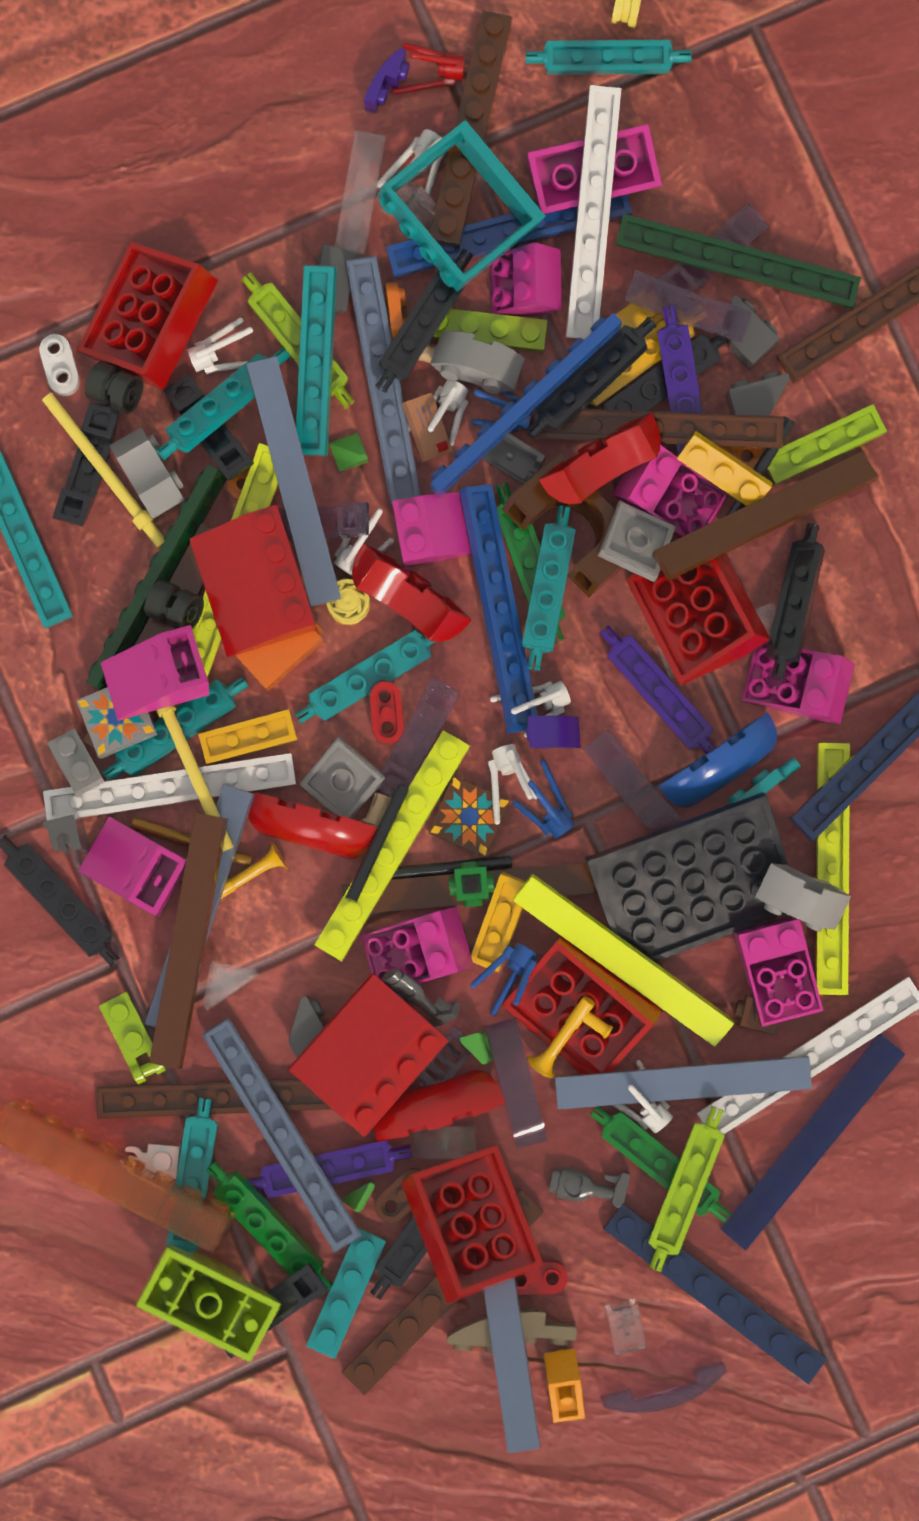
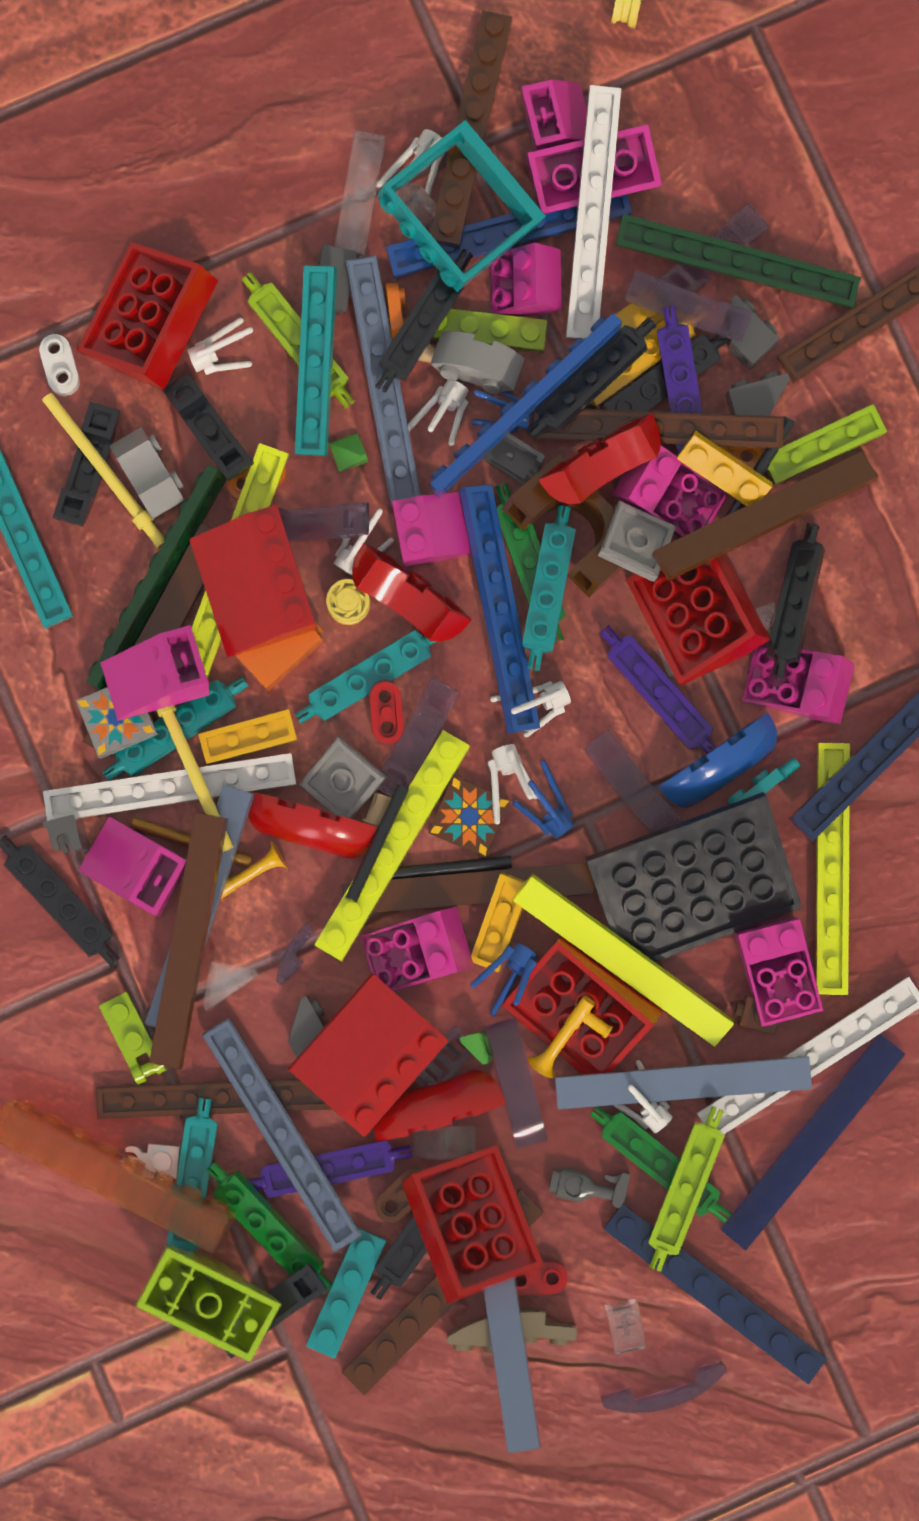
light grey plate [47,728,104,797] -> none
pearl dark grey wheel [85,361,144,414] -> none
pearl dark grey wheel [144,579,204,630] -> none
teal plate [156,347,290,461] -> none
sand blue tile [247,356,341,607] -> none
bright green slope [342,1180,376,1213] -> none
dark purple slope [364,48,410,113] -> none
dark grey piece [382,968,461,1026] -> none
red plant [392,43,464,94] -> none
nougat tile [401,392,453,462] -> none
green brick [449,862,494,907] -> none
teal plate [525,40,691,75] -> none
dark purple slope [526,716,581,749] -> none
light orange slope [544,1348,585,1423] -> none
light grey brick [755,863,851,932] -> none
none -> slope [276,922,317,985]
none -> dark pink slope [521,79,587,151]

